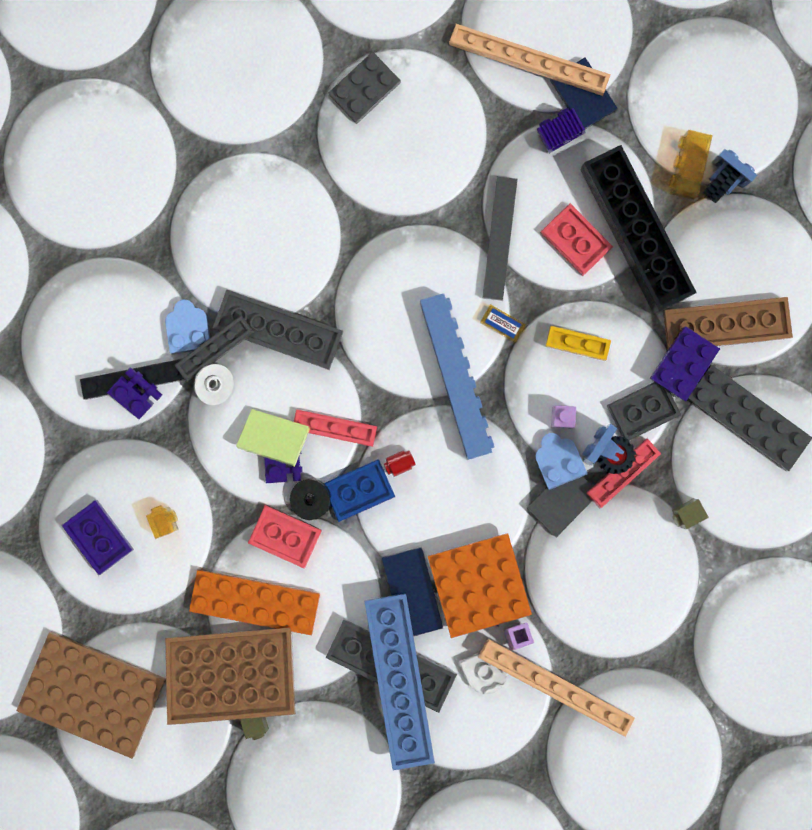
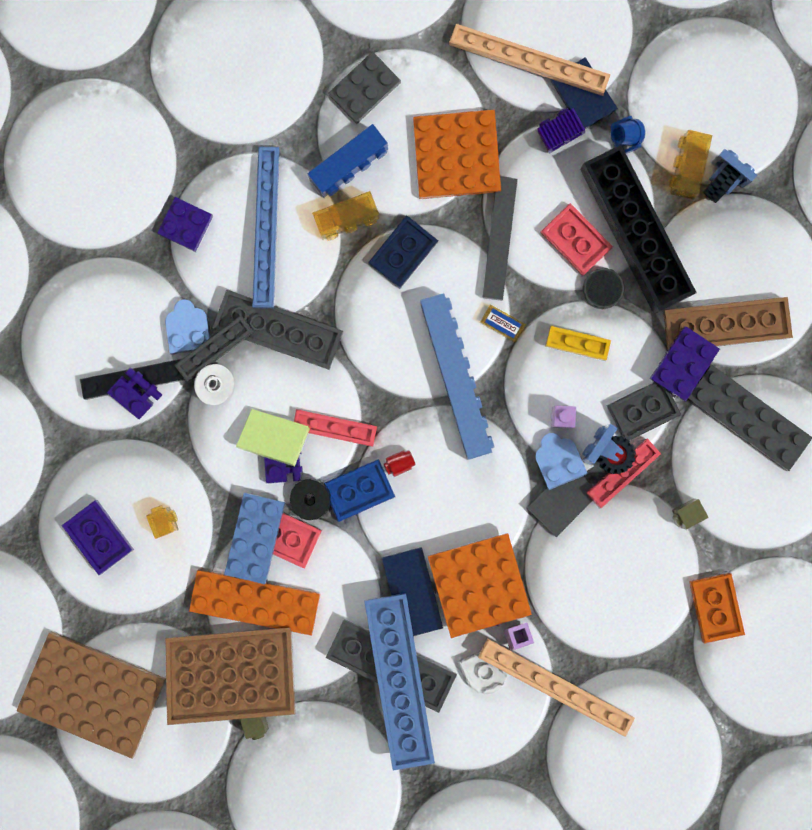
none -> dark purple plate [157,197,213,252]
none -> medium blue plate [224,493,285,584]
none -> medium blue tile [252,147,280,309]
none -> blue brick [307,124,388,198]
none -> clear yellow brick [312,191,380,241]
none -> dark blue tile [368,215,439,289]
none -> orange plate [413,109,501,199]
none -> tile [582,268,625,310]
none -> blue piece [610,116,645,154]
none -> orange tile [689,573,745,644]

